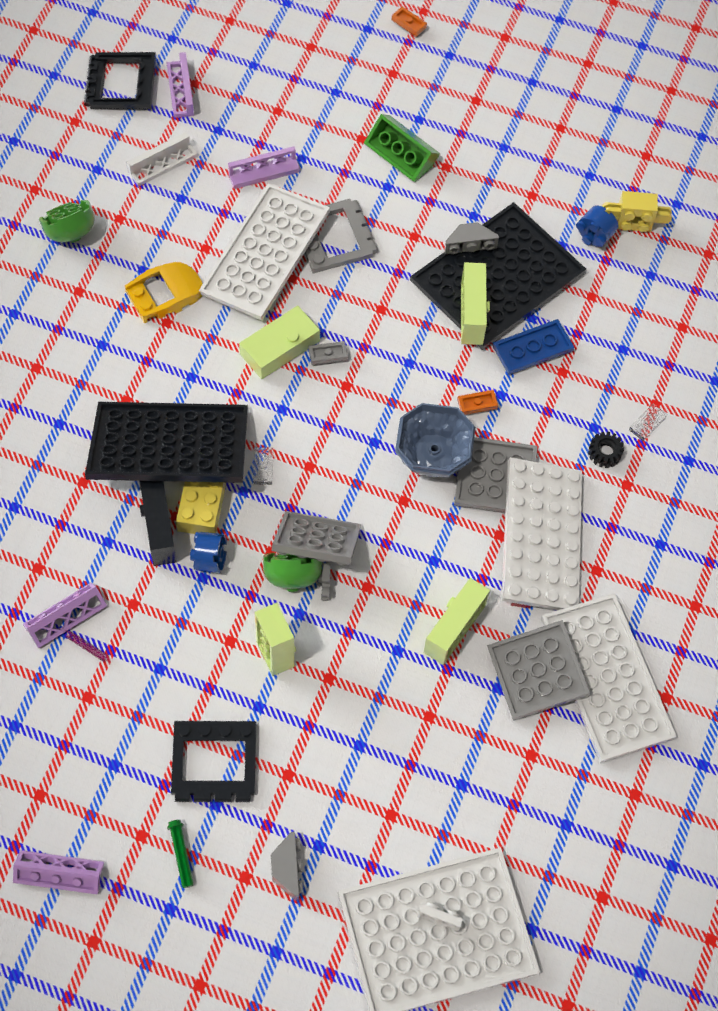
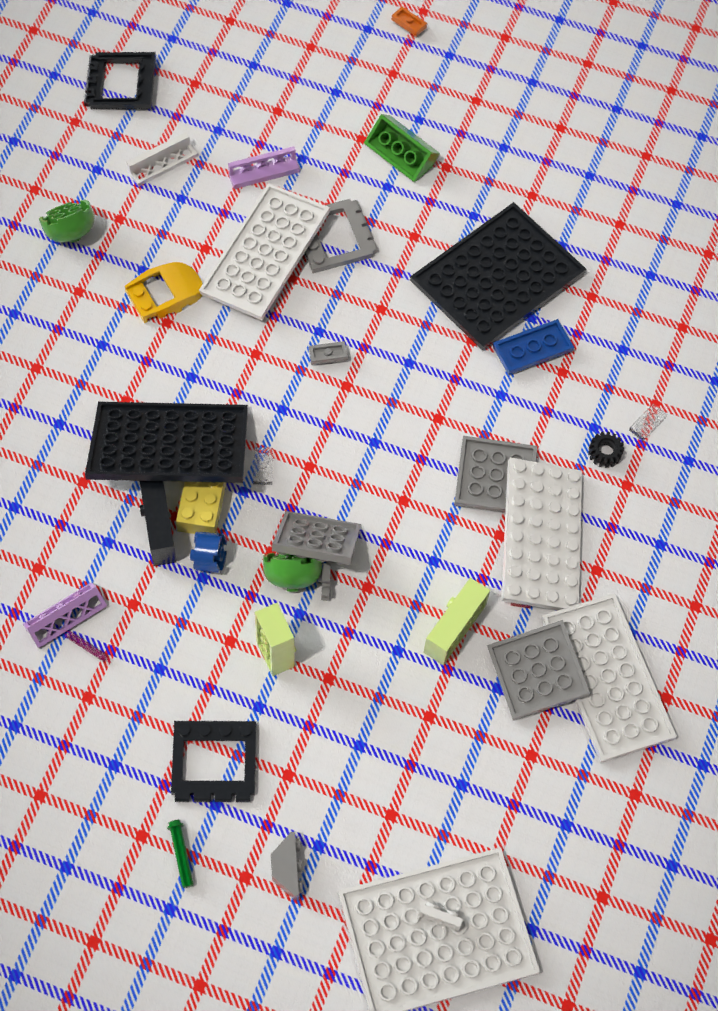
lavender fence [13,850,104,894] -> none
lavender fence [166,52,194,118] -> none
yellowish green brick [239,305,320,379] -> none
sand blue rock [395,403,476,478] -> none
light grey slope [444,222,499,254] -> none
orange plate [457,390,498,415] -> none
yellowish green brick [461,262,490,345] -> none
blue brick [576,205,618,247] -> none
light yellow brick [602,191,672,232] -> none

